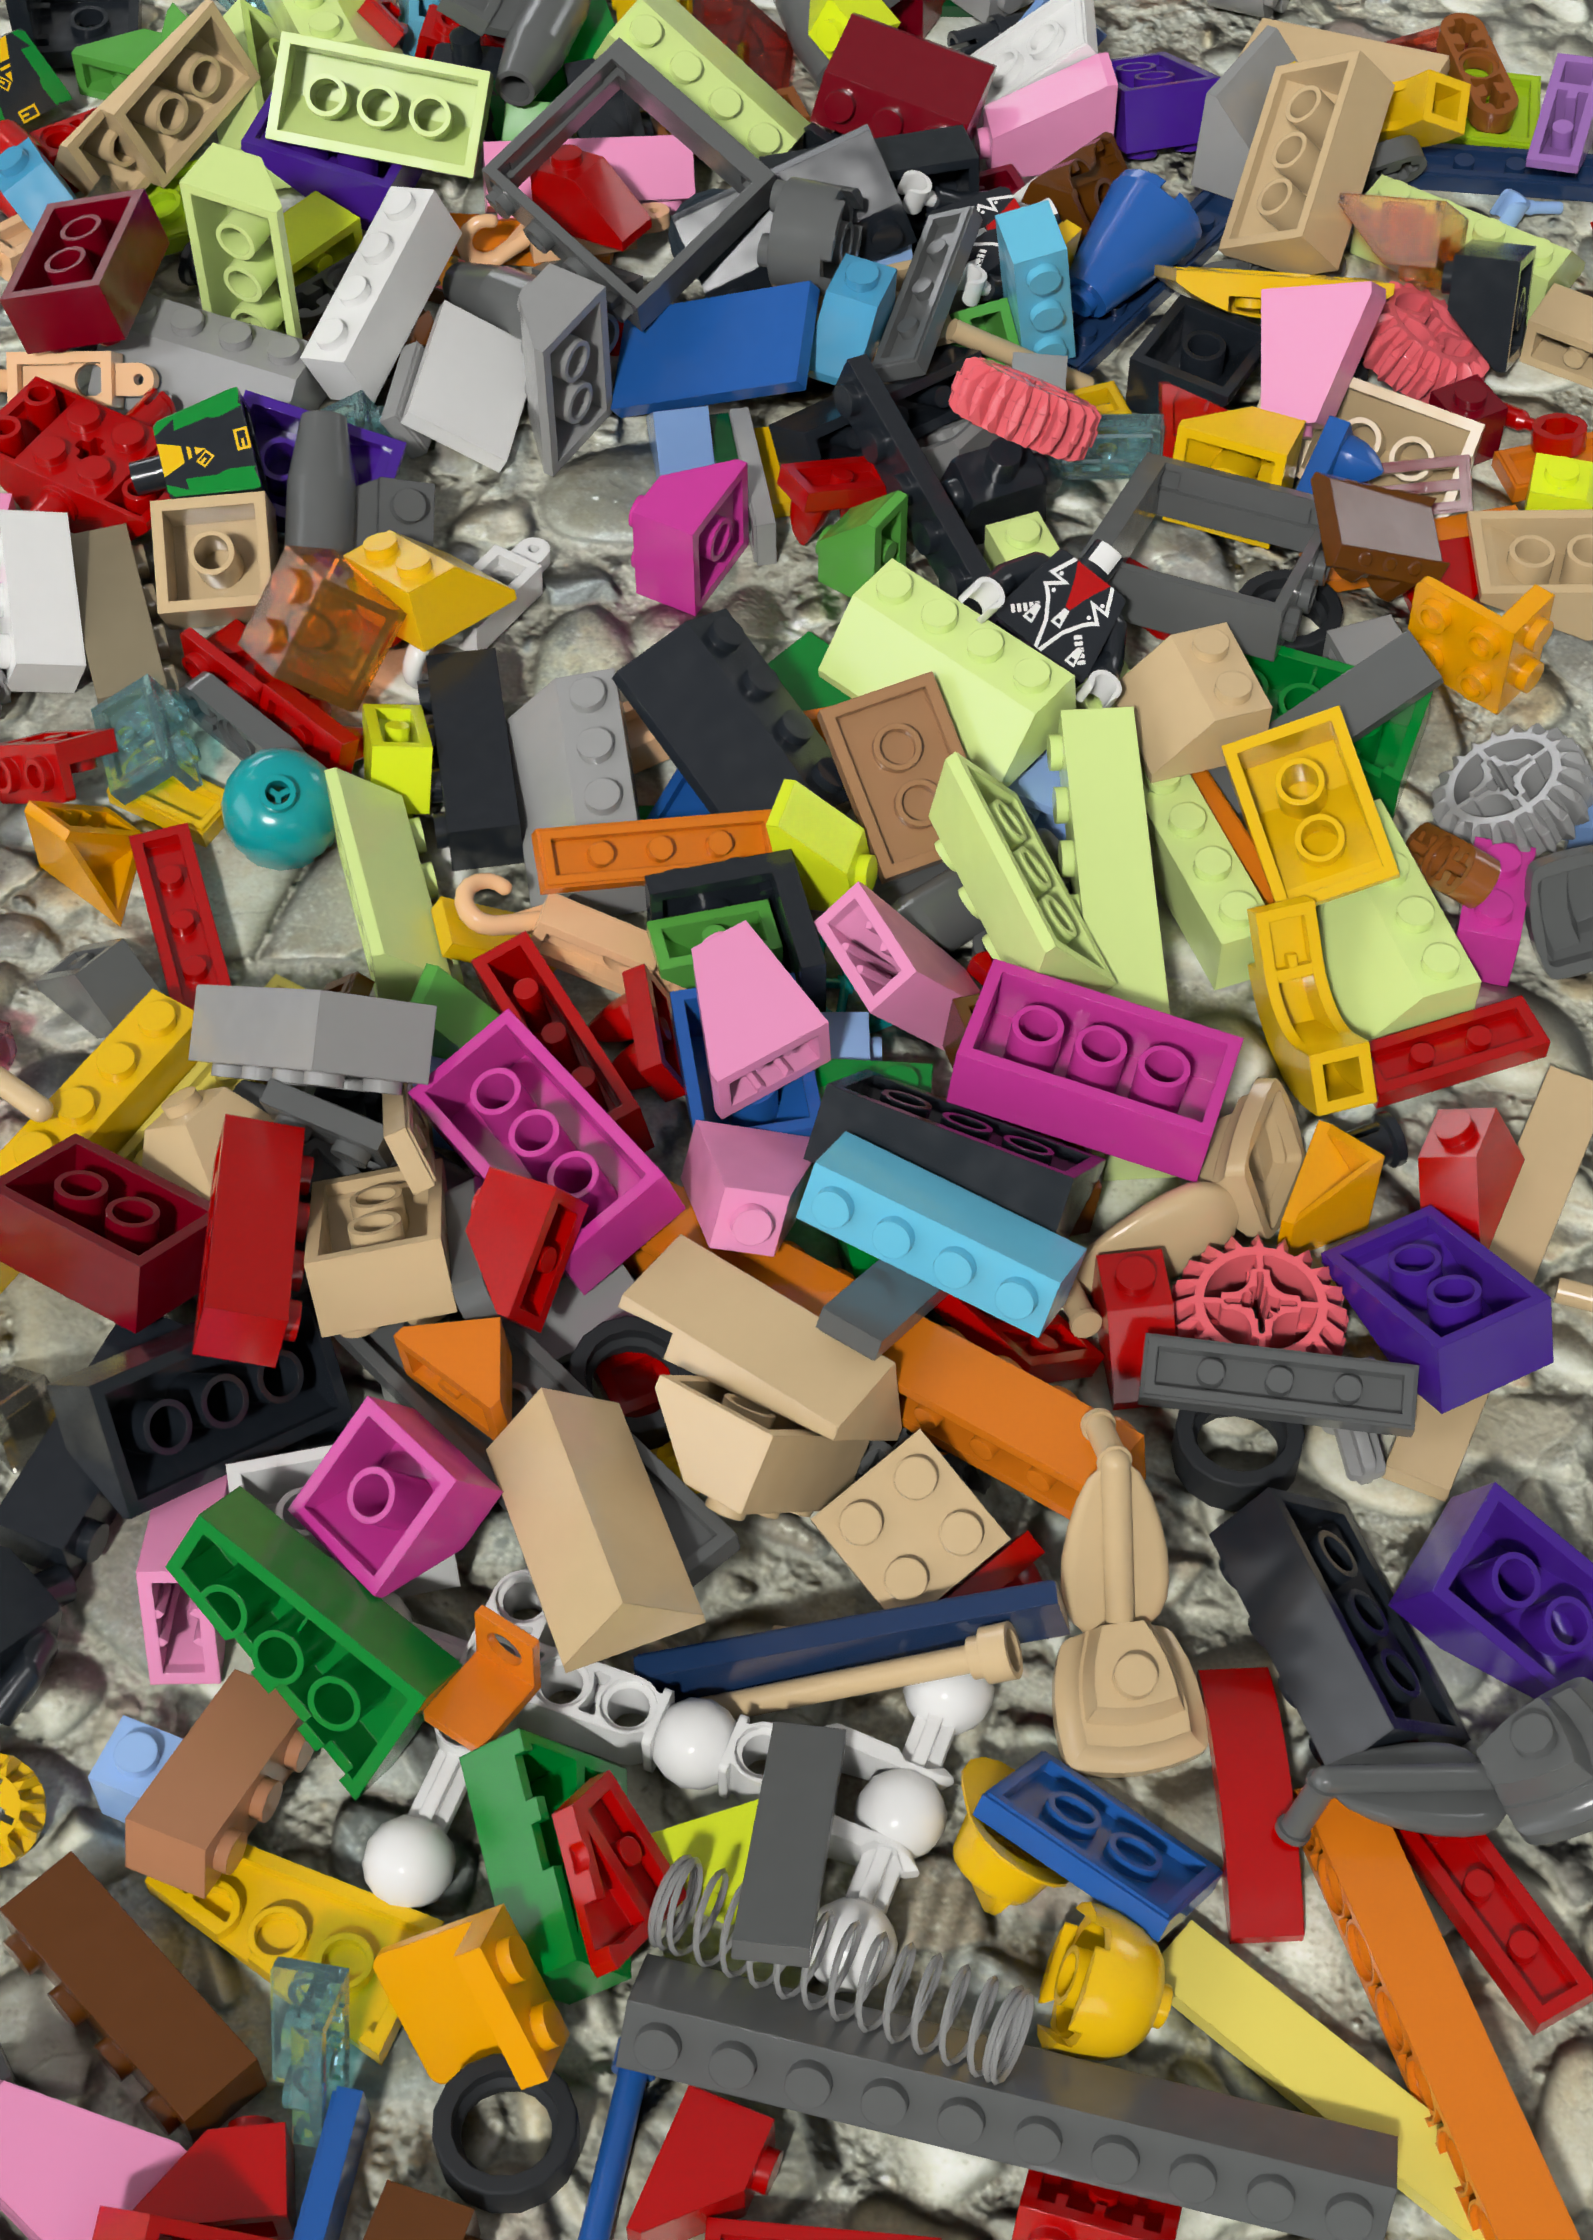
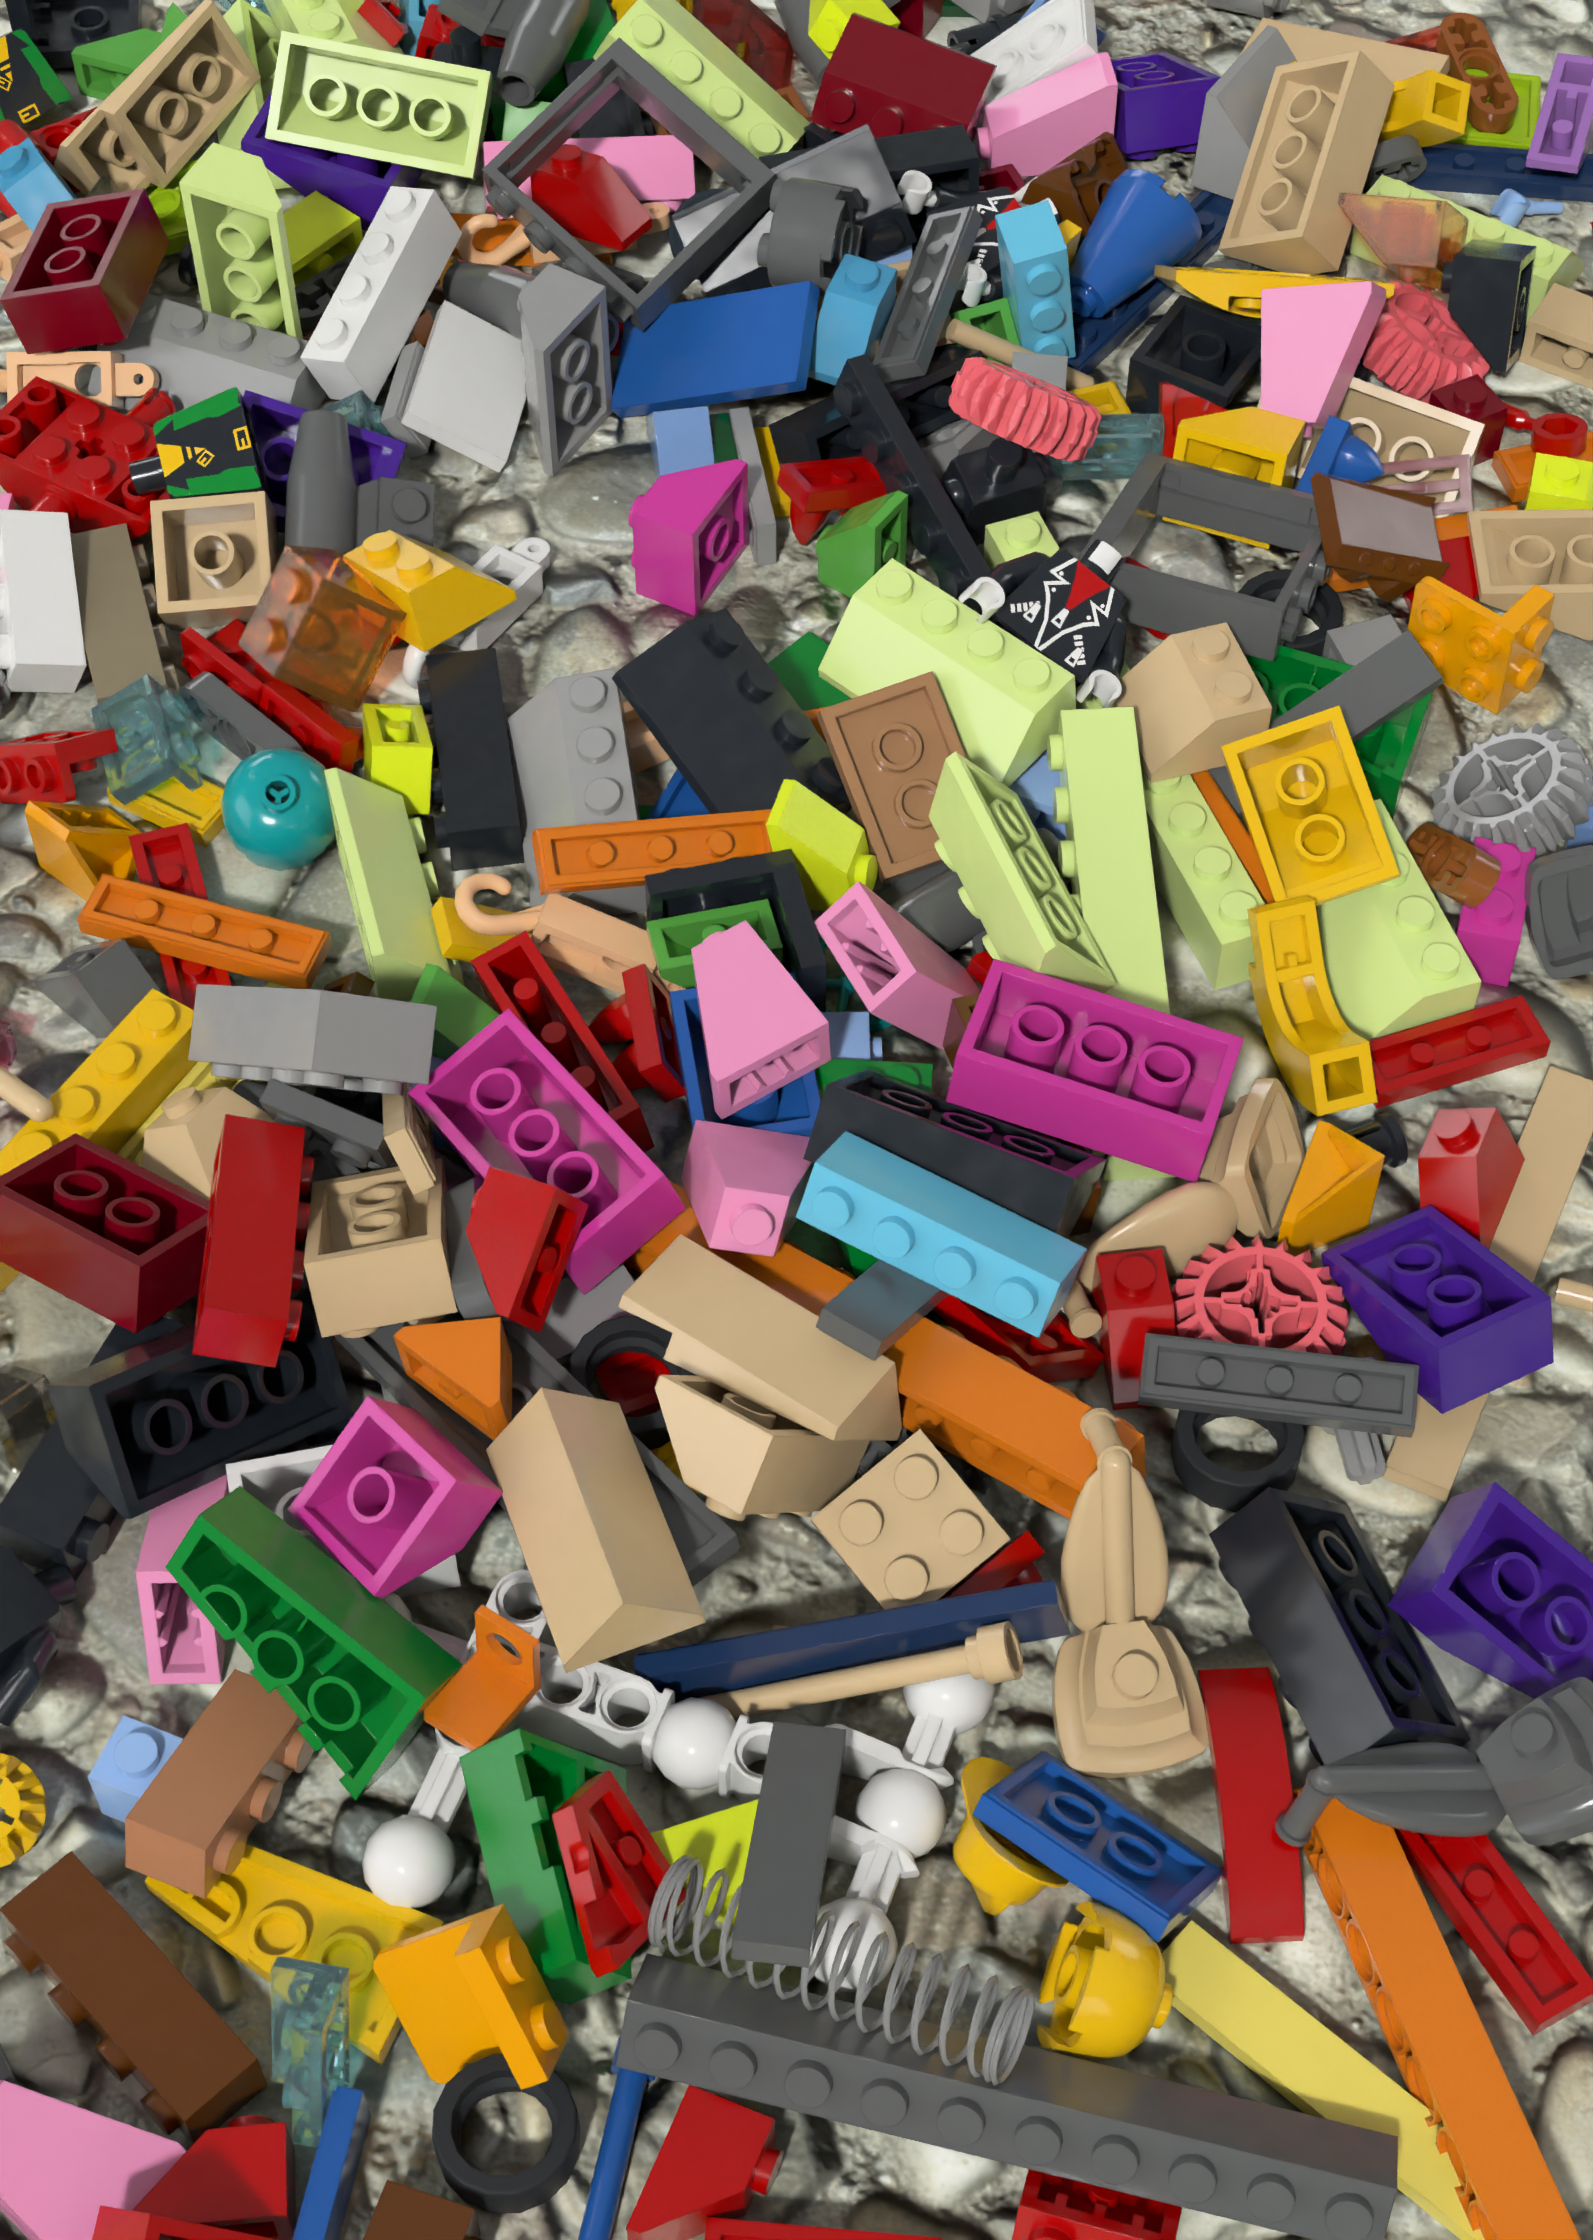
none -> orange tile [77,874,332,989]

